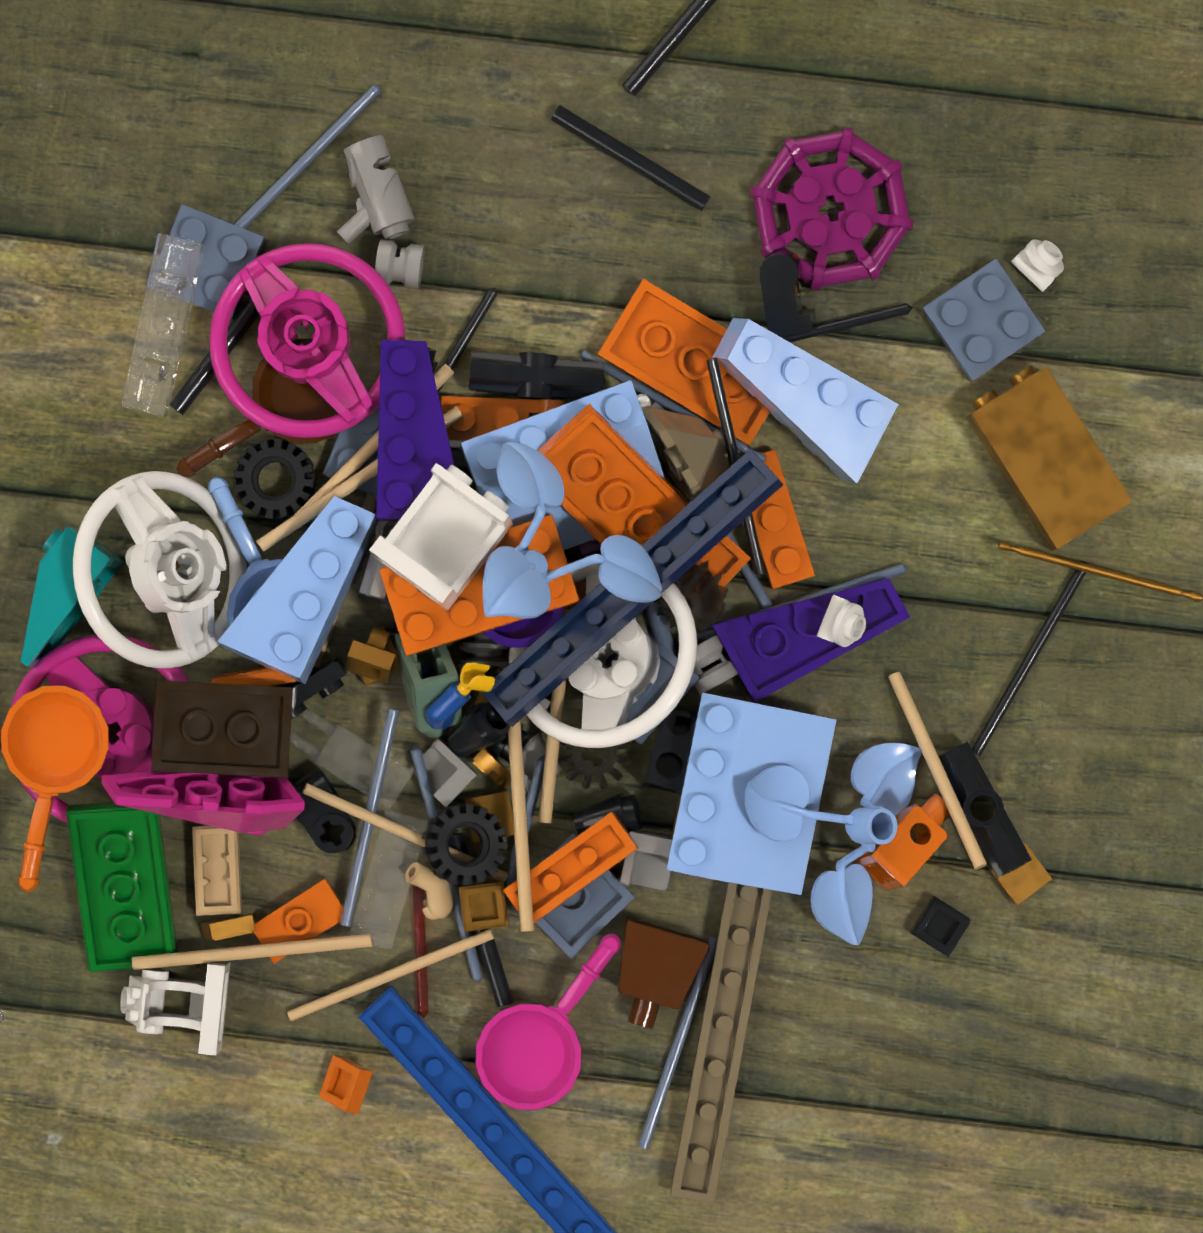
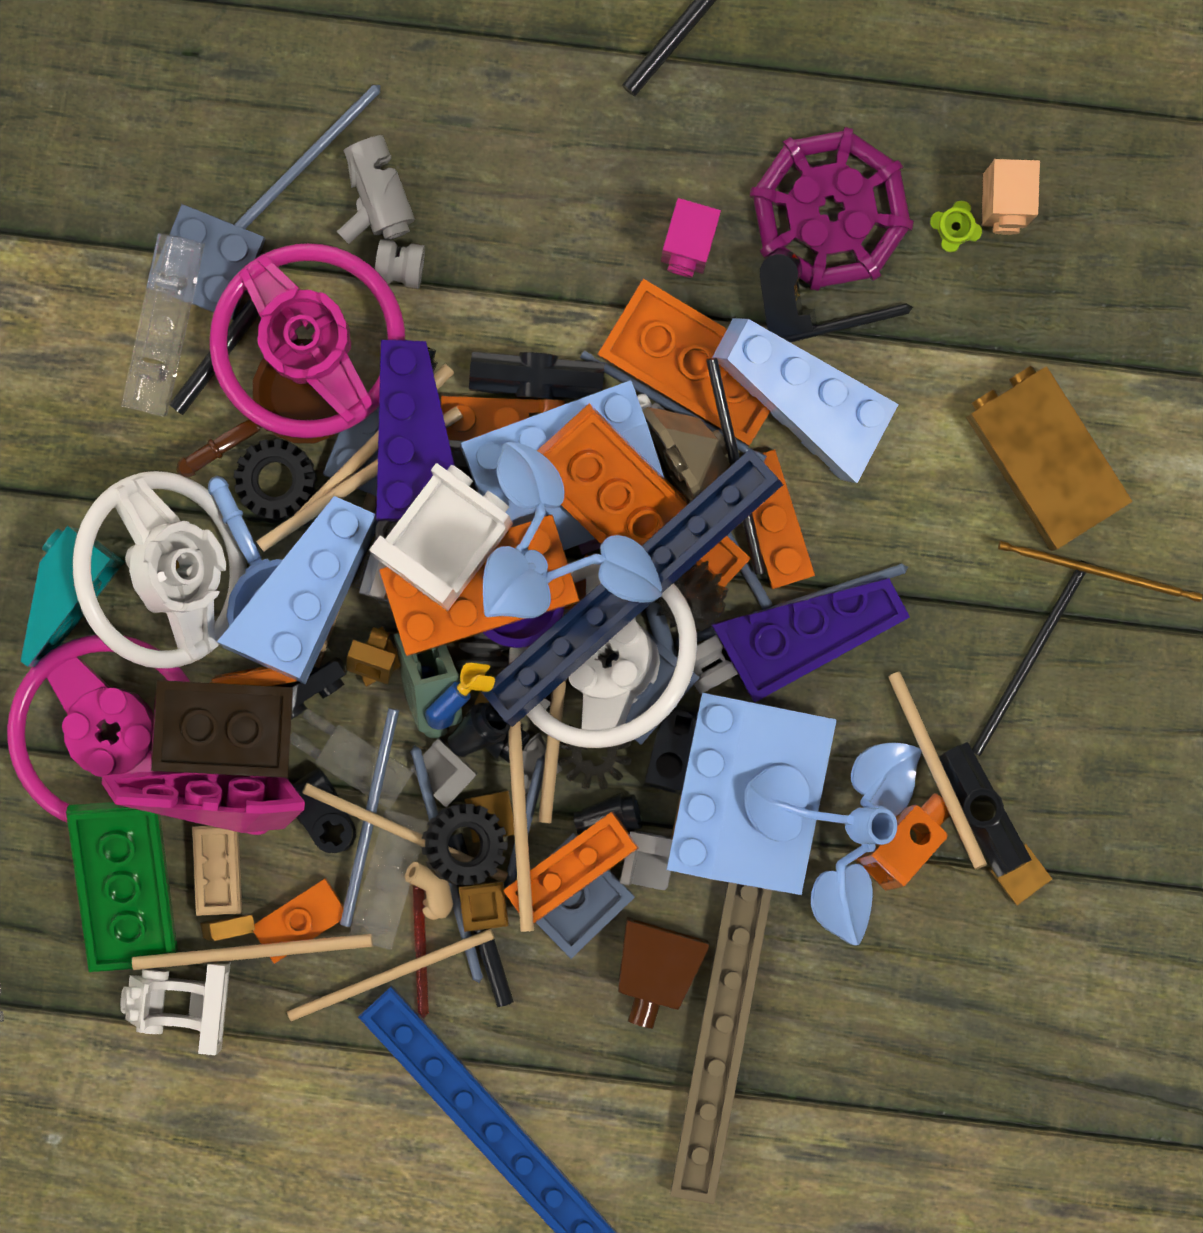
orange piece [1,686,109,892] -> none
orange plate [318,1055,373,1114] -> none
black axle [437,287,497,394] -> none
pearl gold tile [472,748,511,789] -> none
dark pink piece [476,934,621,1110] -> none
black bar [551,105,711,211] -> none
sand blue axle [638,936,717,1149] -> none
white plate [816,595,866,647] -> none
black tile [910,895,972,957] -> none
sand blue plate [921,259,1046,382] -> none
white plate [1011,239,1064,292] -> none
none -> dark pink brick [661,198,721,278]
none -> lime plate [930,201,982,253]
none -> light nougat brick [982,159,1040,235]

